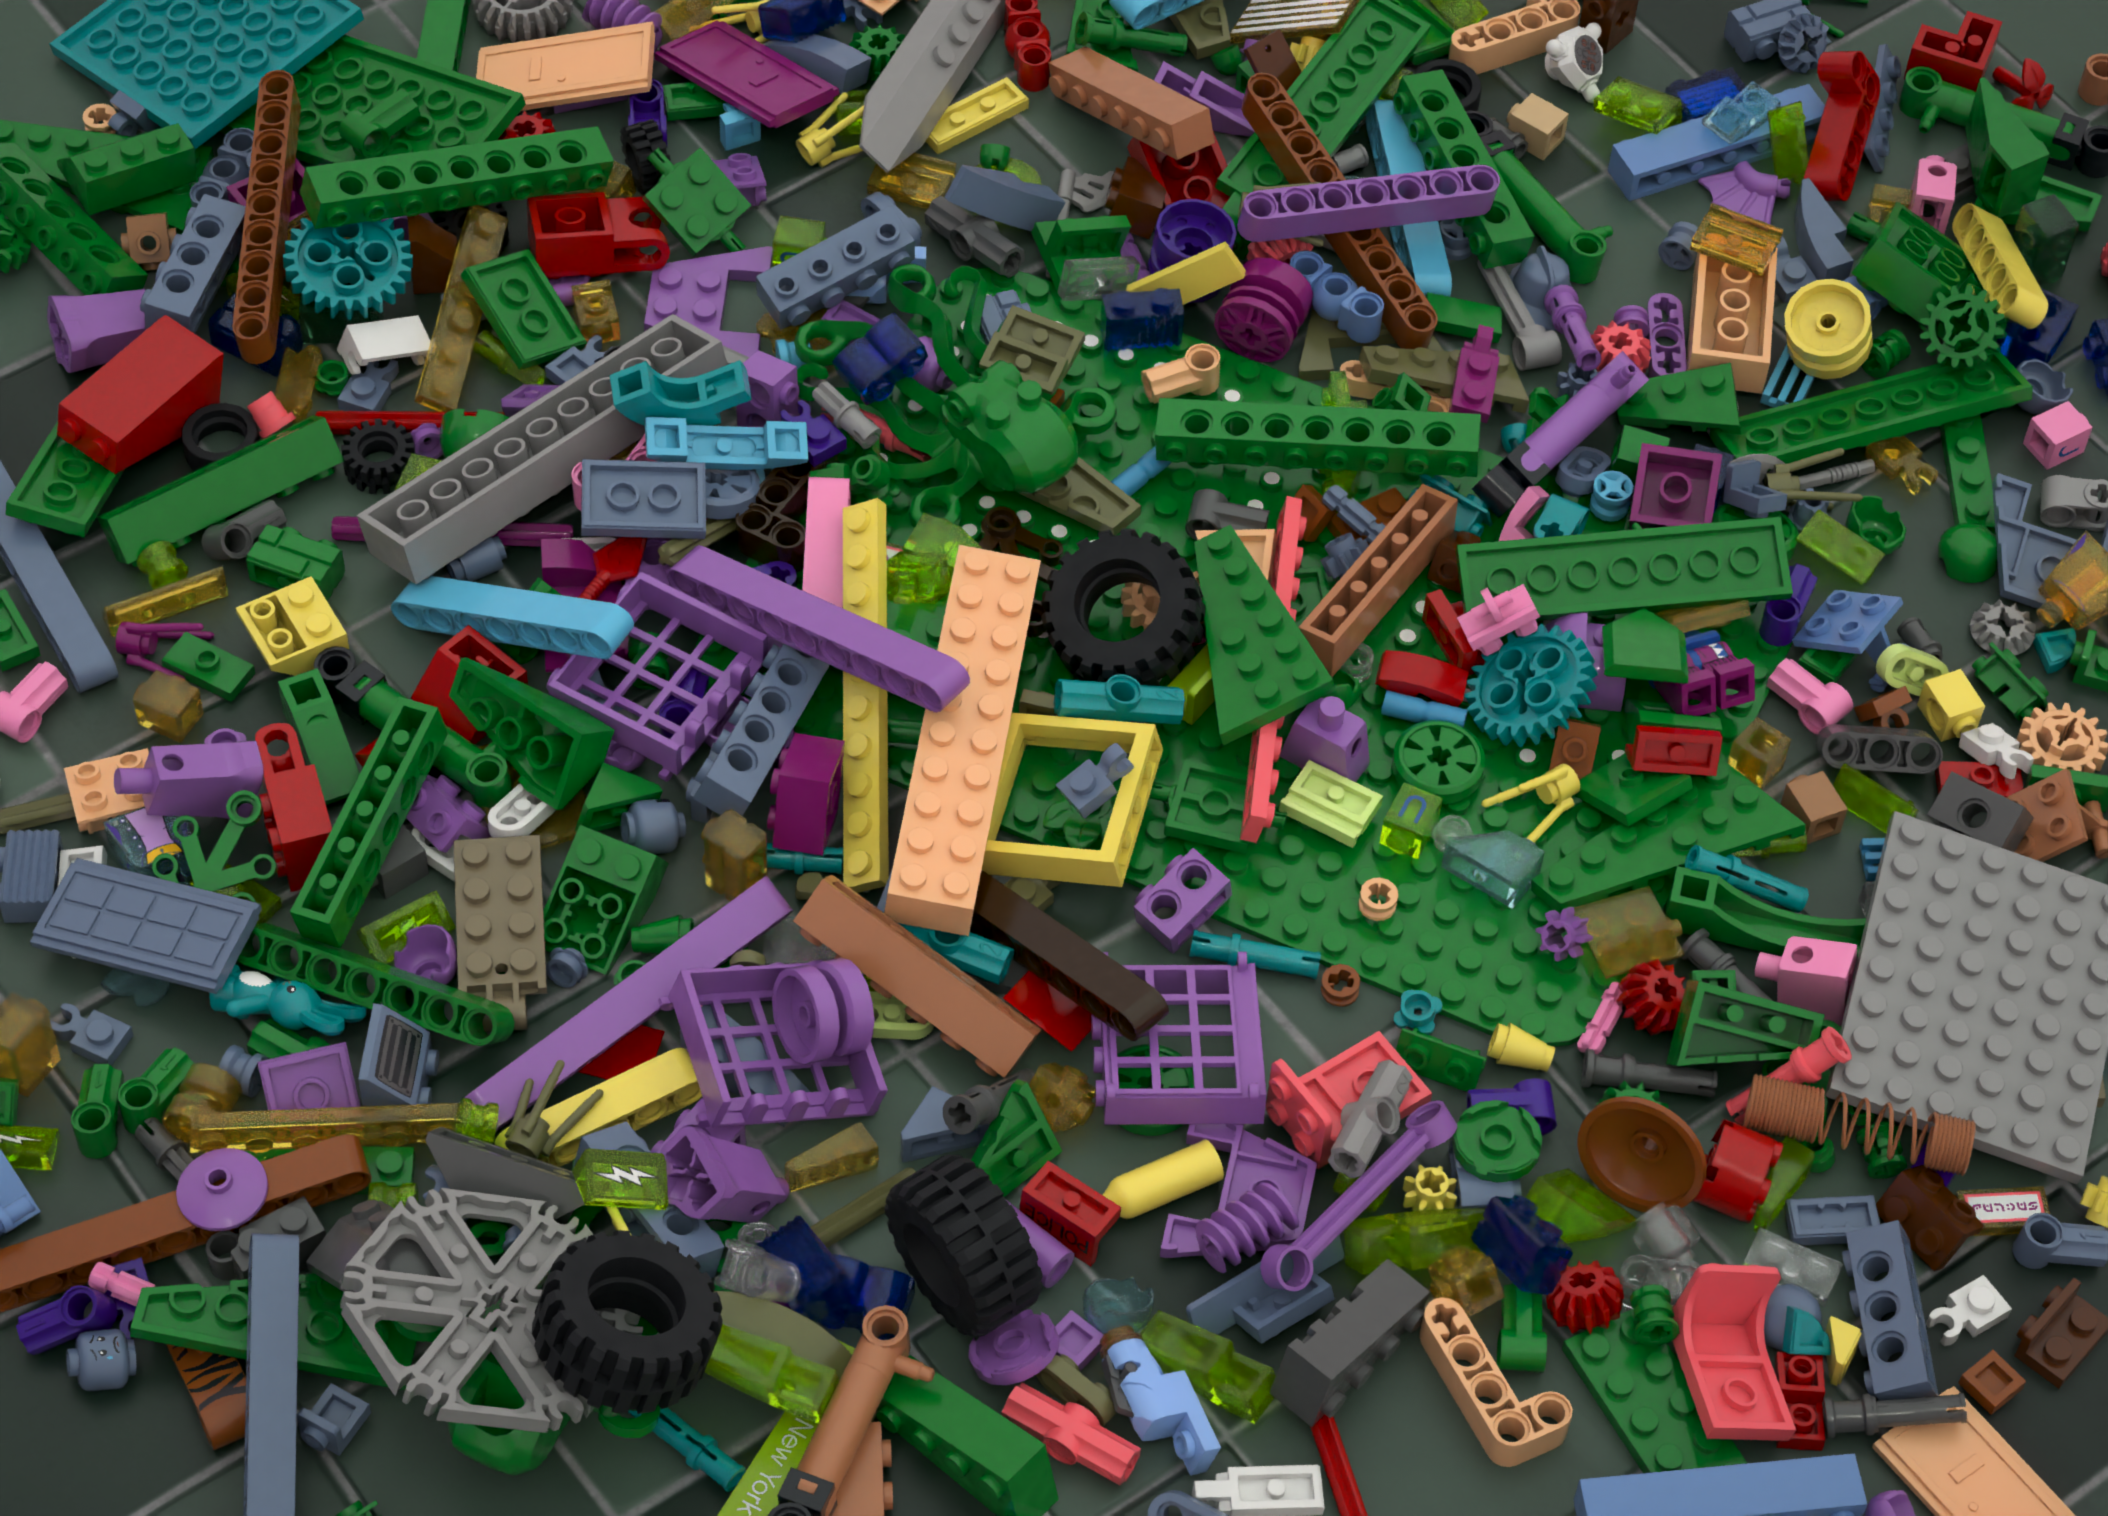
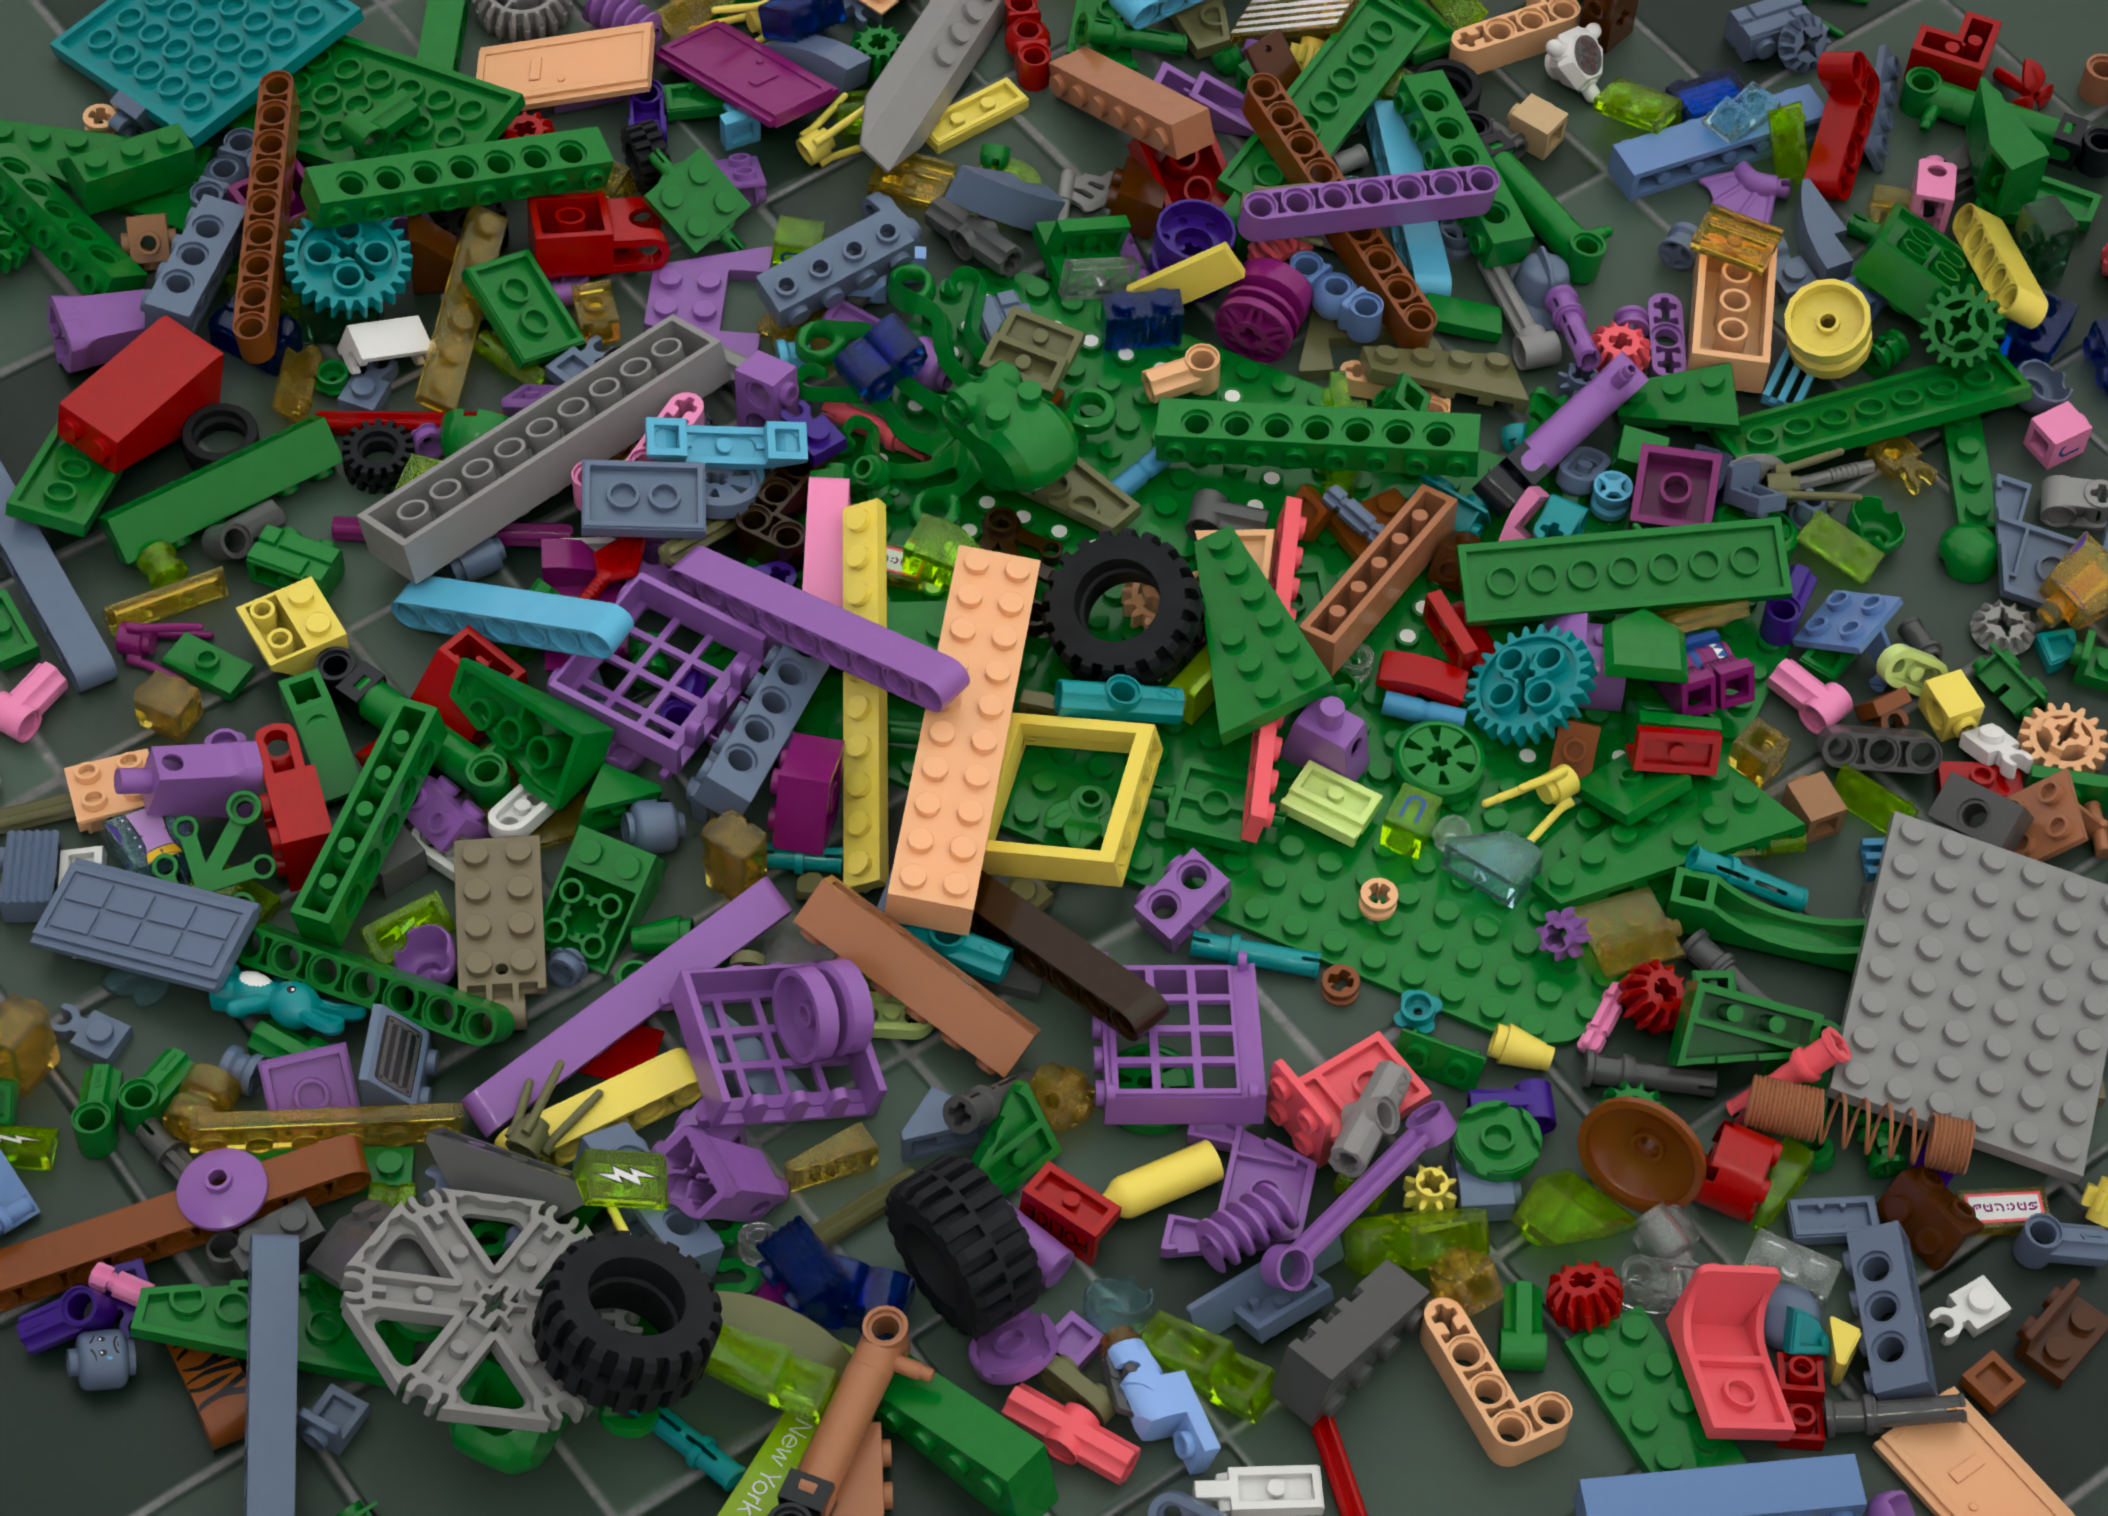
coral piece [246,390,296,439] -> none
clear neon green wheel [454,1097,499,1144] -> none
teal arch [609,360,752,426] -> none
clear piece [713,1238,801,1303] -> none
light grey axle [812,381,882,449] -> none
clear neon green brick [887,551,953,605] -> none
red sticker [1003,971,1092,1052] -> none
sand blue plate [1056,743,1134,819] -> none
sand blue gear [1320,533,1369,579] -> none
magenta hinge [1448,324,1500,424] -> none
bright pink hips [1457,584,1540,656] -> none
clear blue brick [1471,1195,1573,1295] -> none
green bush [1630,1284,1679,1346] -> none
bright pink torso [1755,936,1857,1026] -> none

